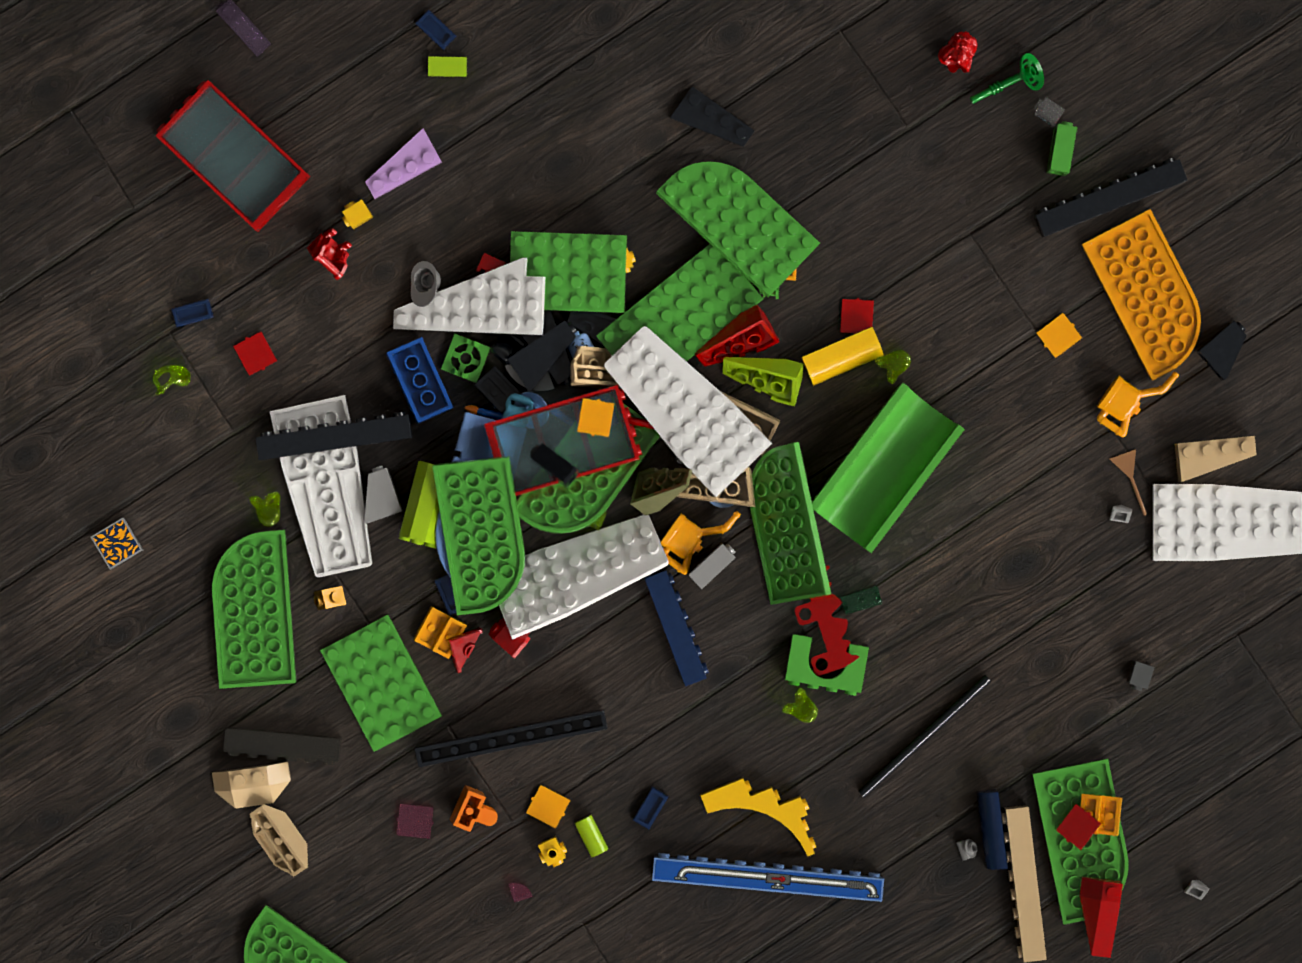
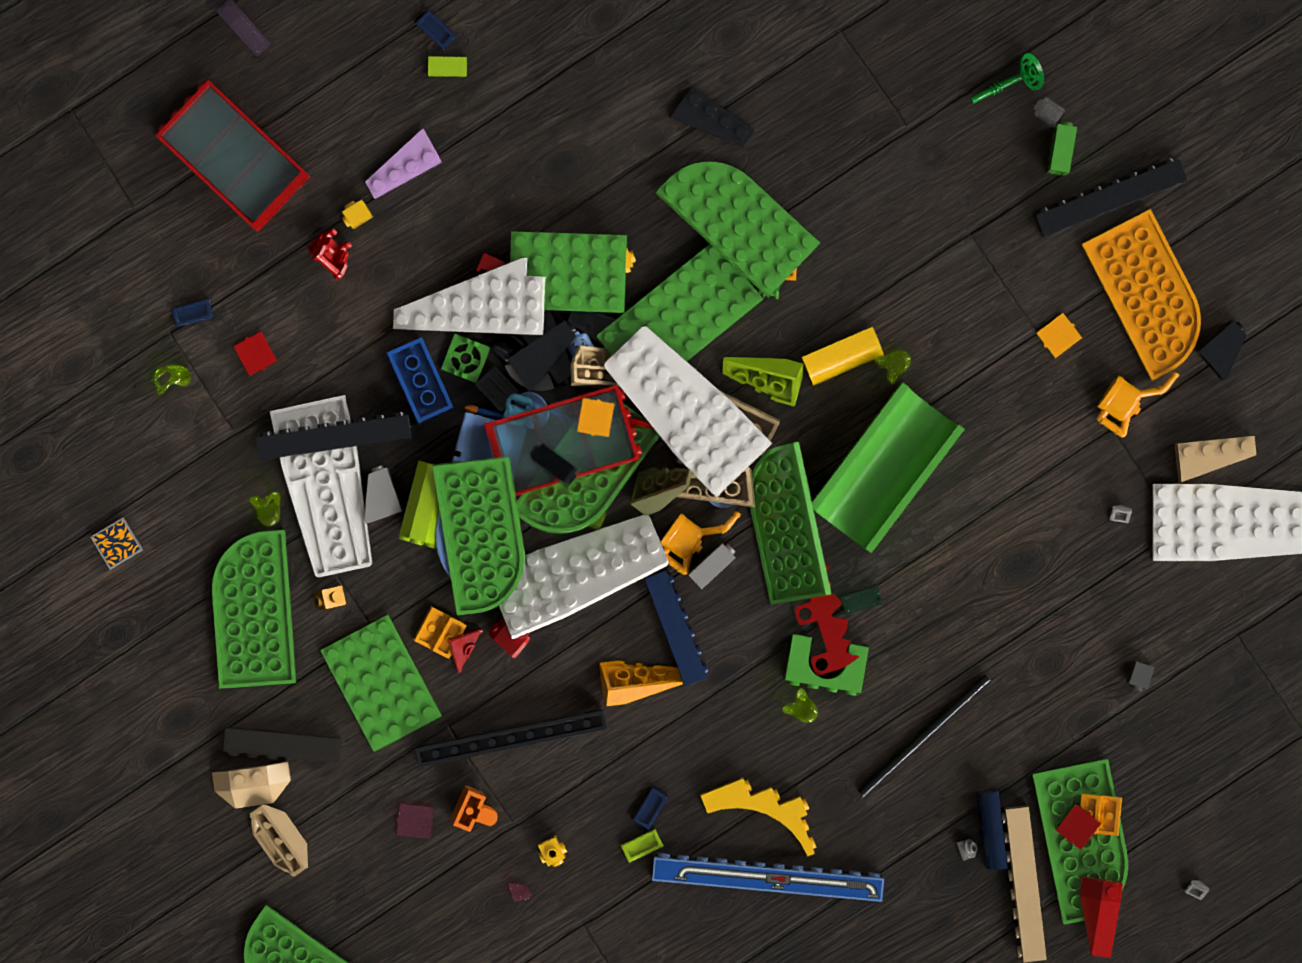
light grey piece [411,261,441,307] -> none
dark blue tile [435,575,456,615] -> none
light orange piece [526,785,570,828] -> none
lime brick [574,814,609,858] -> none
red wedge [695,304,780,366] -> none
red piece [840,298,874,334] -> none
red hair [938,31,978,73] -> none
medium nougat piece [1110,449,1147,515] -> none
none -> light orange wedge [599,661,683,706]
none -> lime tile [621,829,663,863]

